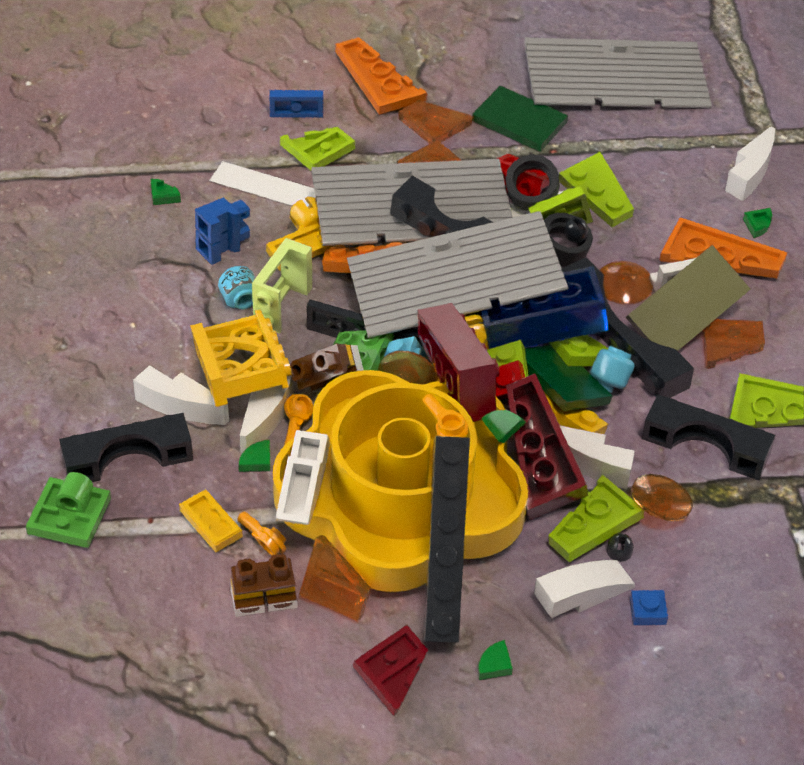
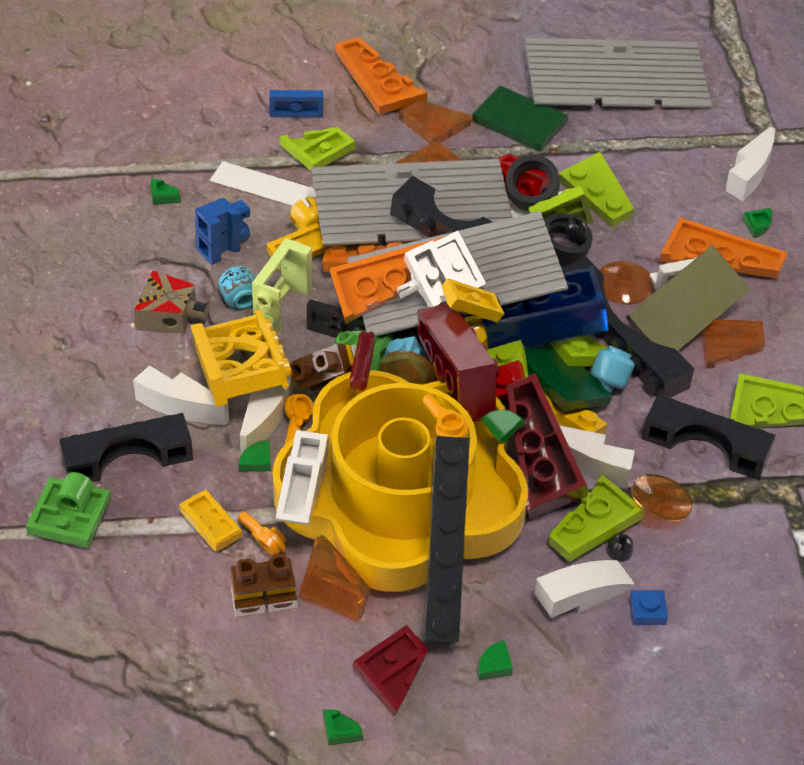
none -> dark tan torso [134,270,209,333]
none -> green tile [323,709,363,746]
none -> orange wing [329,237,444,324]
none -> dark red axle [350,331,376,391]
none -> white plate [396,231,486,307]
none -> yellow plate [441,278,504,322]

